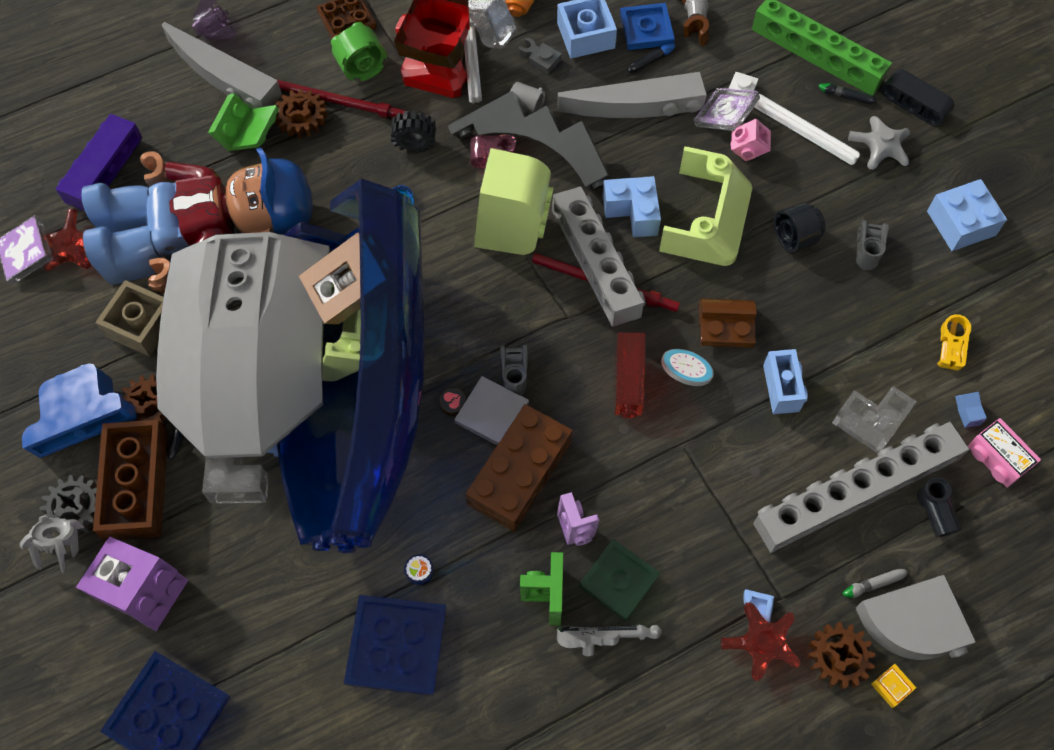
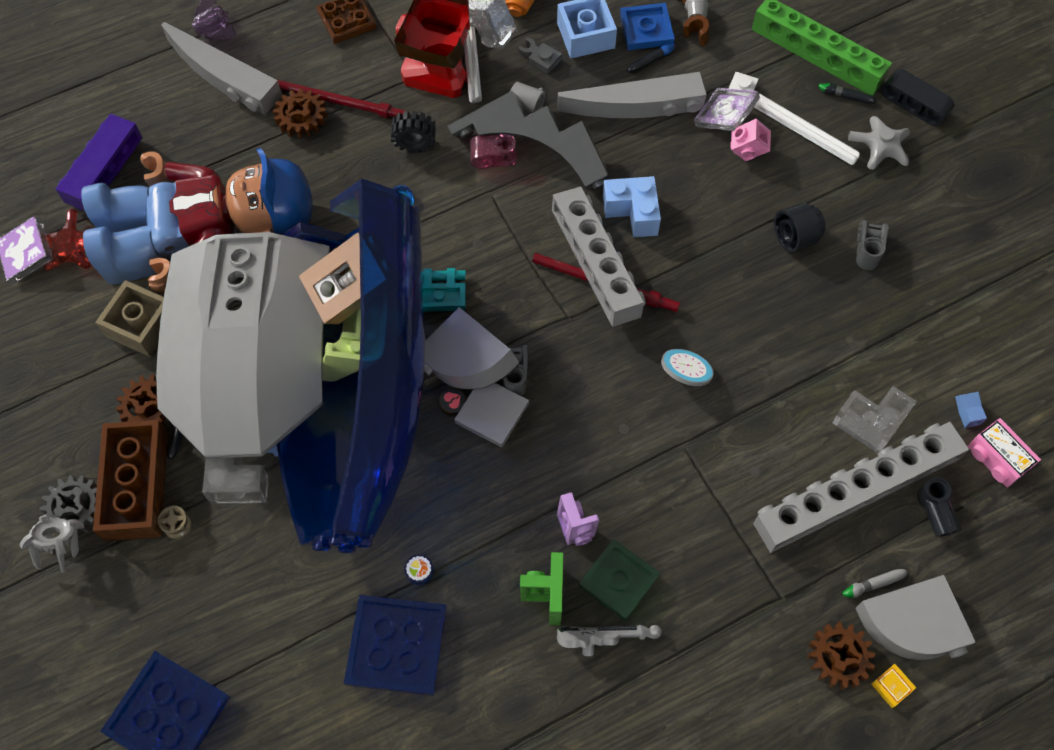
brick [22,364,137,458] -> none
medium lavender brick [76,536,188,631] -> none
bright green bracket [208,93,279,151] -> none
bright green brick [331,22,387,81] -> none
reddish brown brick [465,404,572,532] -> none
yellowish green brick [474,148,553,255] -> none
clear red slope [614,333,645,418] -> none
yellowish green windscreen [659,146,752,266] -> none
reddish brown brick [699,298,756,348] -> none
clear red animal [720,602,800,681] -> none
light blue tile [743,589,774,627] -> none
light blue brick [763,349,808,414] -> none
light blue brick [927,179,1007,251] -> none
yellow piece [937,314,971,371] -> none
none -> dark tan wheel [158,506,192,539]
none -> teal plate [413,268,466,312]
none -> light grey brick [414,307,519,389]

